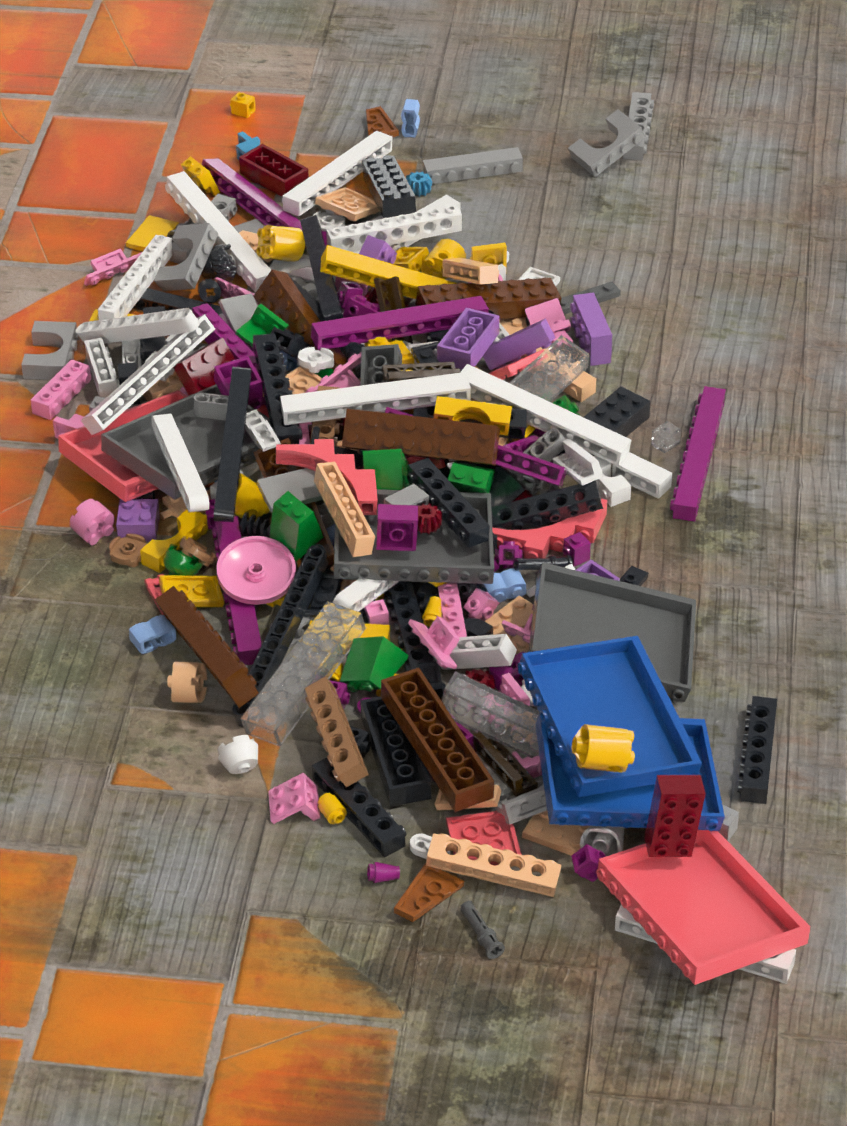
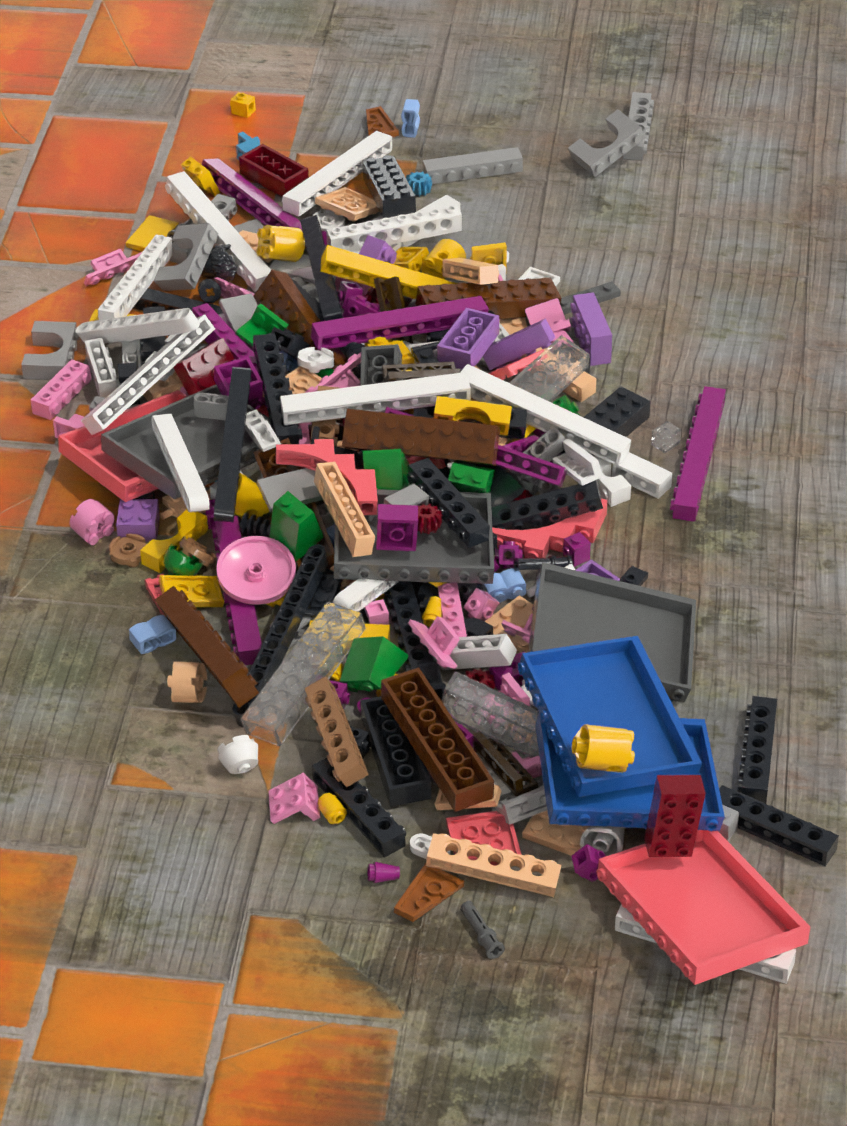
none -> black brick [719,785,839,867]

